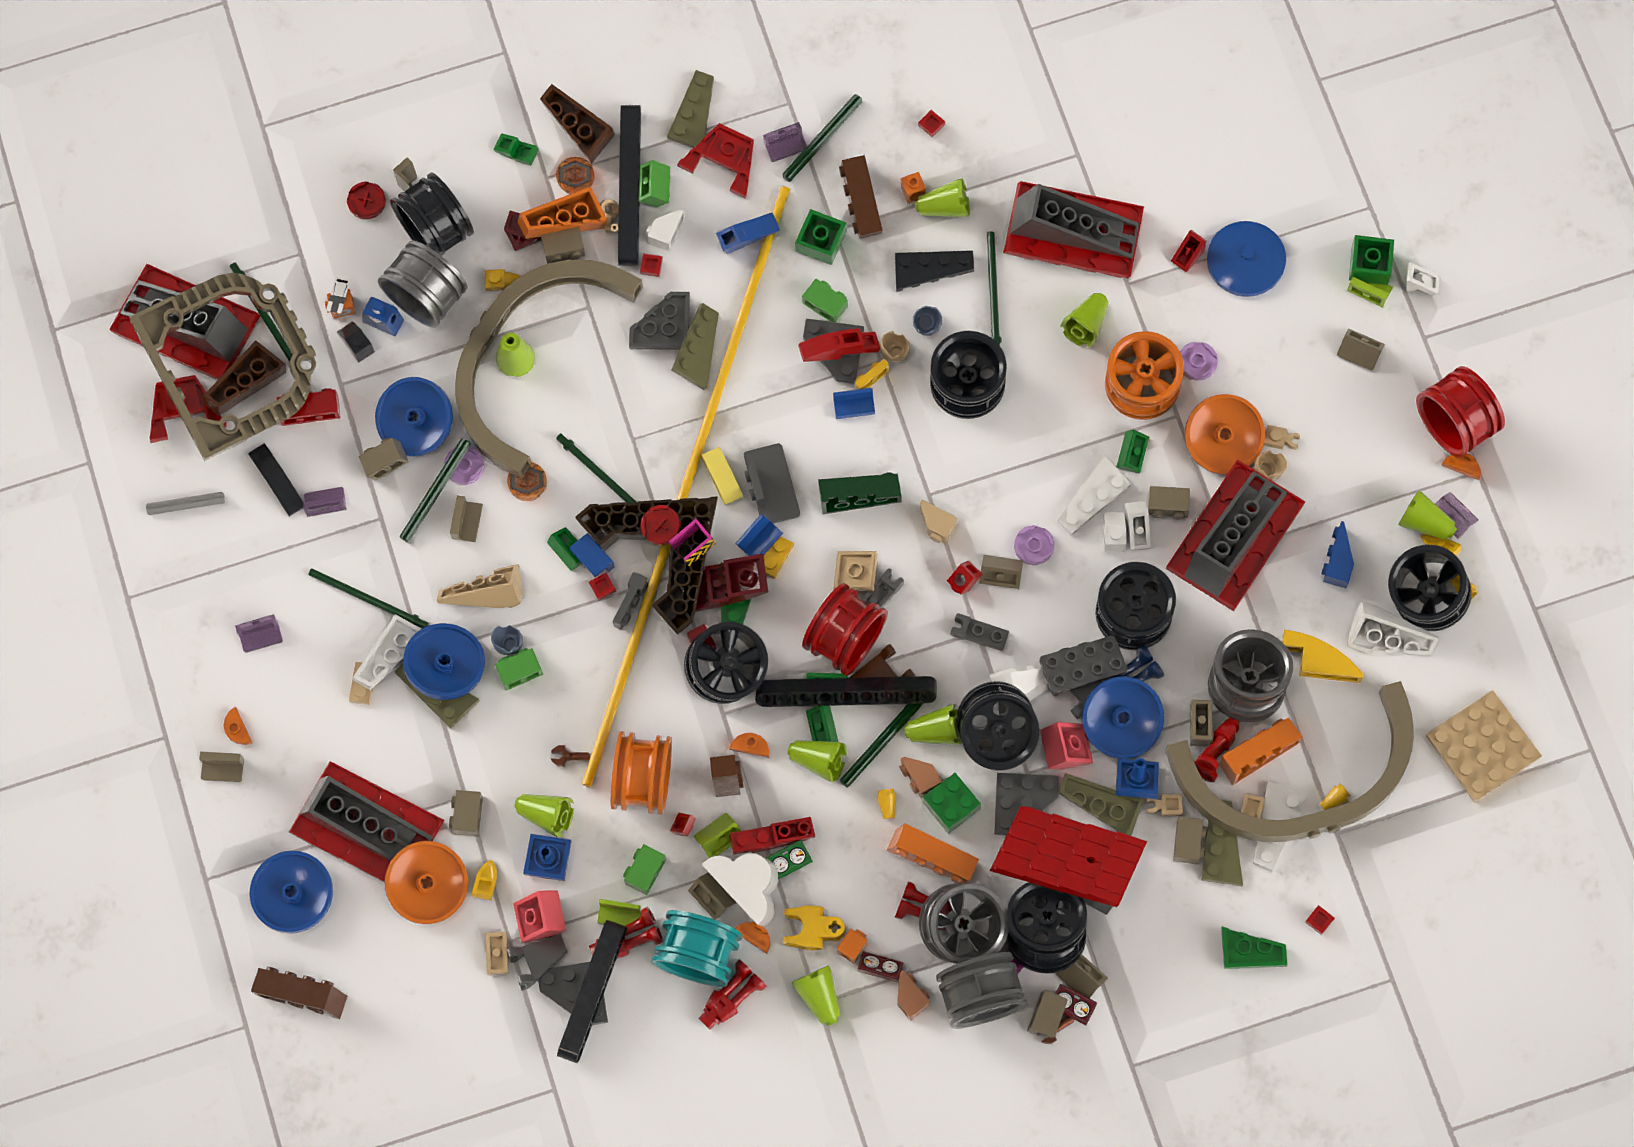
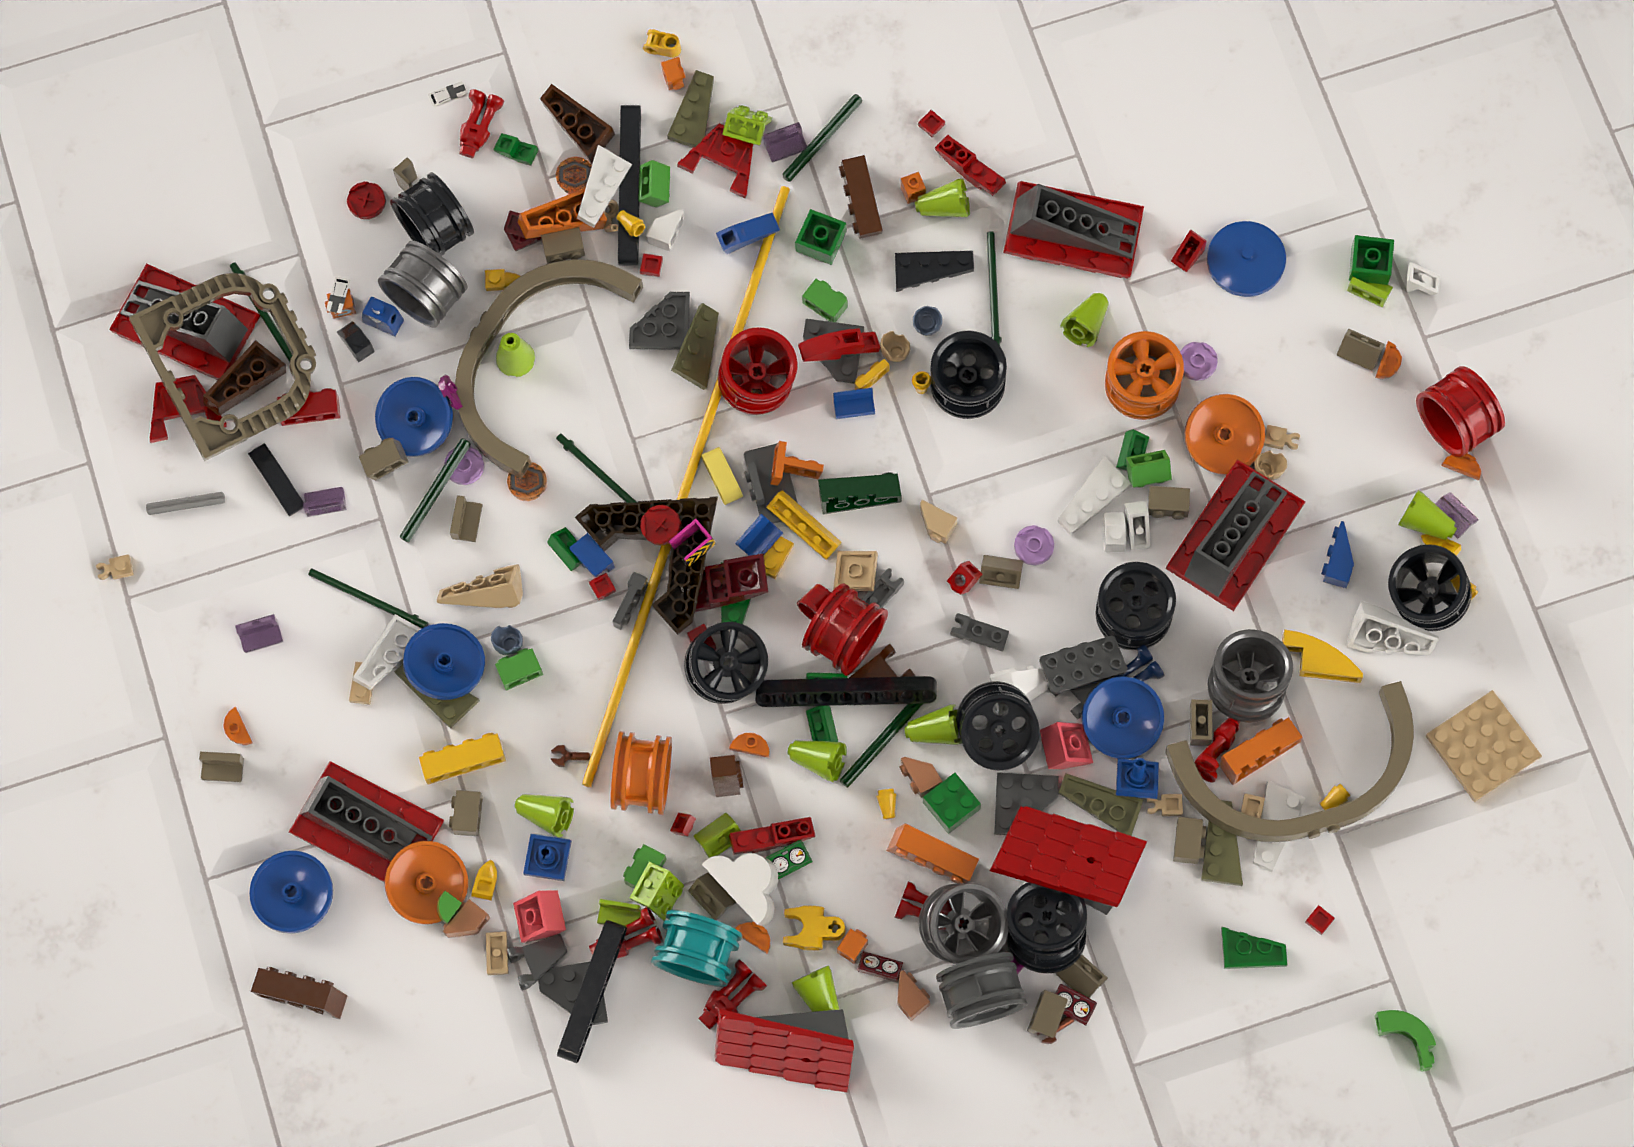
none -> tan plate [96,554,134,580]
none -> yellow brick [419,733,506,784]
none -> sticker [428,81,467,106]
none -> bright green brick [437,891,462,924]
none -> magenta plate [438,374,463,410]
none -> nougat slope [443,899,490,938]
none -> red piece [459,89,504,158]
none -> white wing [577,145,632,228]
none -> yellow cone [616,210,645,237]
none -> lime bracket [629,862,684,921]
none -> yellow piece [643,29,681,58]
none -> orange brick [661,57,686,90]
none -> red piece [714,1009,854,1093]
none -> red wheel [718,327,798,415]
none -> lime bracket [722,105,773,145]
none -> yellow slope [766,490,842,560]
none -> orange bracket [770,441,824,486]
none -> red hat [797,584,831,620]
none -> yellow cone [912,371,932,394]
none -> red slope [935,135,1006,196]
none -> bright green brick [1126,450,1172,488]
none -> bright green arch [1374,1010,1436,1072]
none -> orange plate [1375,341,1402,379]

